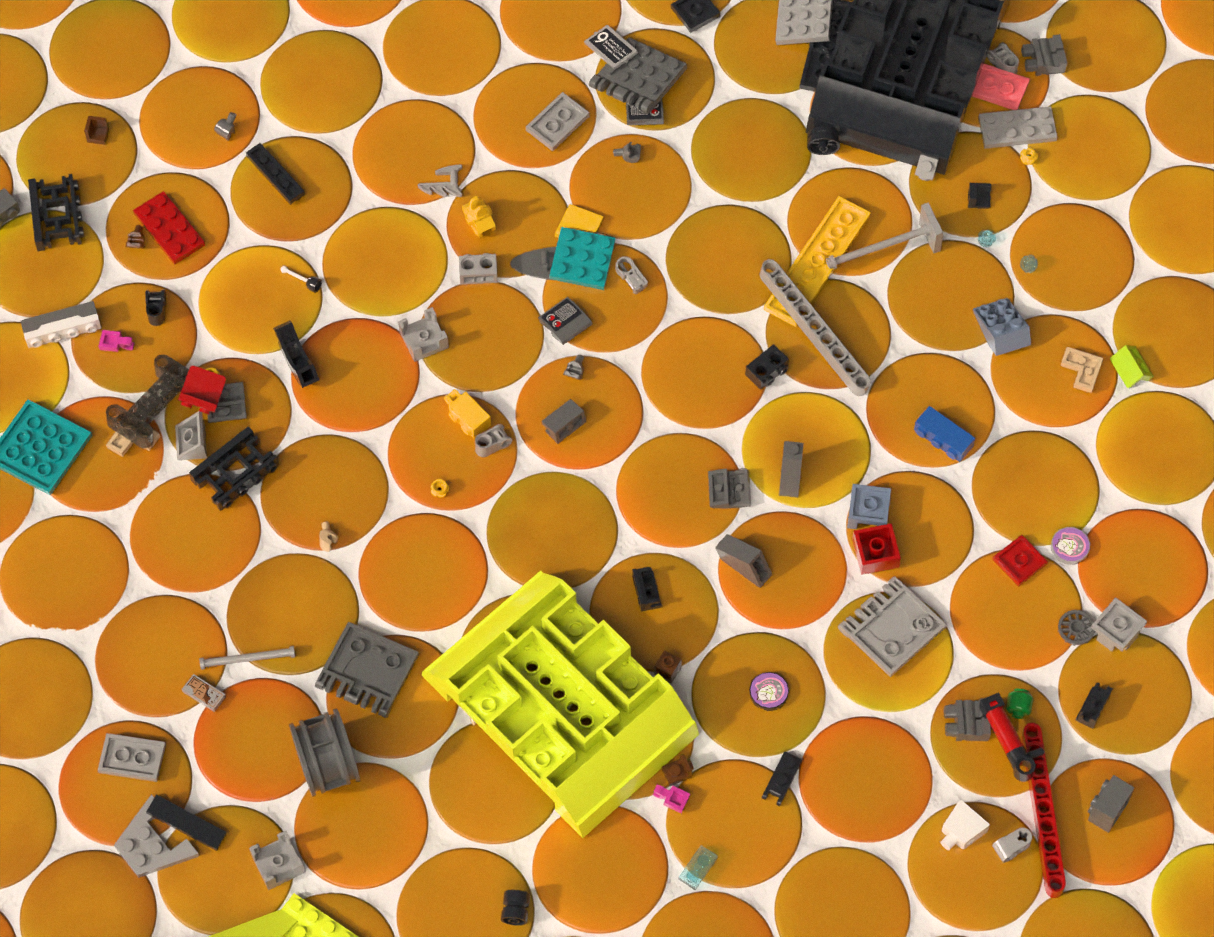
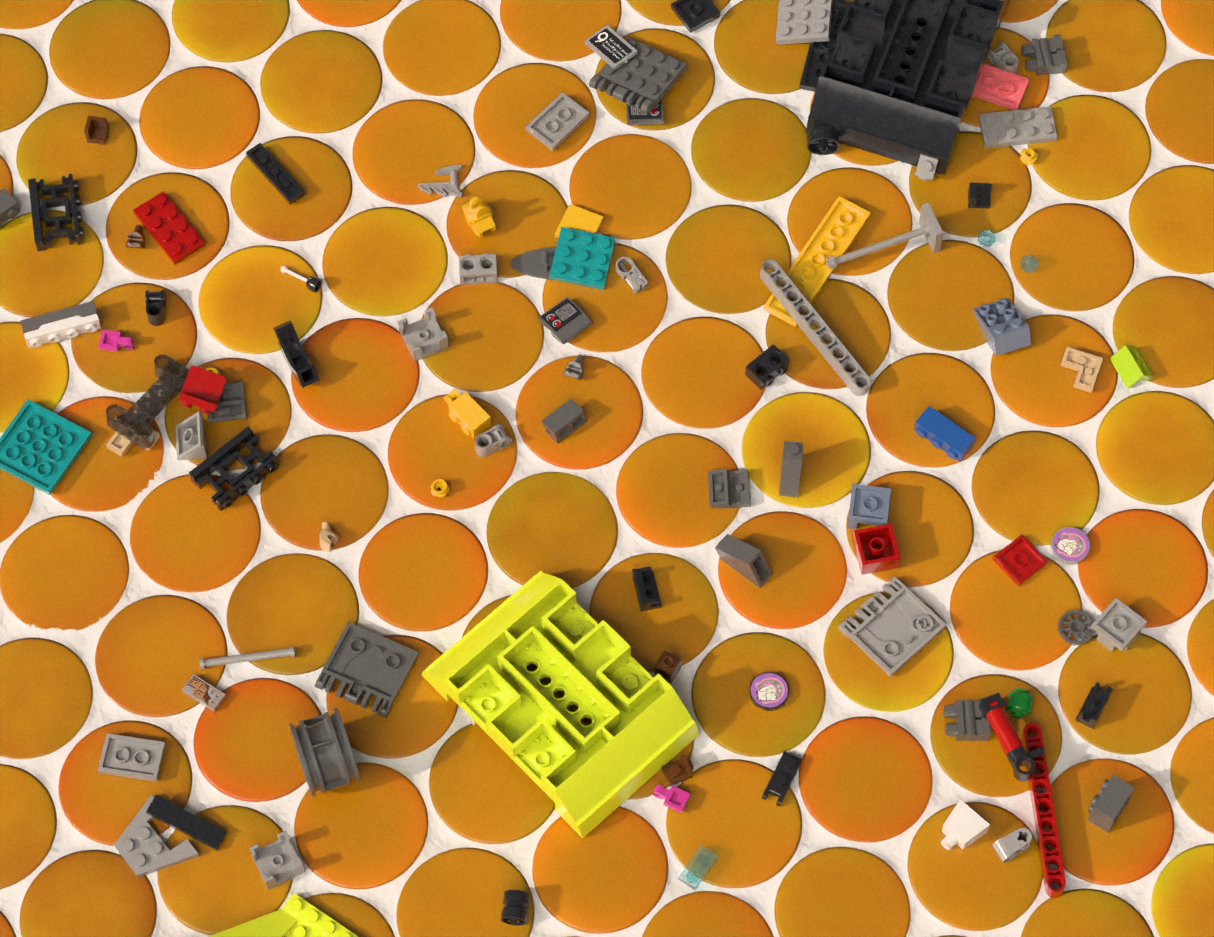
dark grey piece [214,112,237,141] -> none
dark grey piece [613,142,641,163] -> none

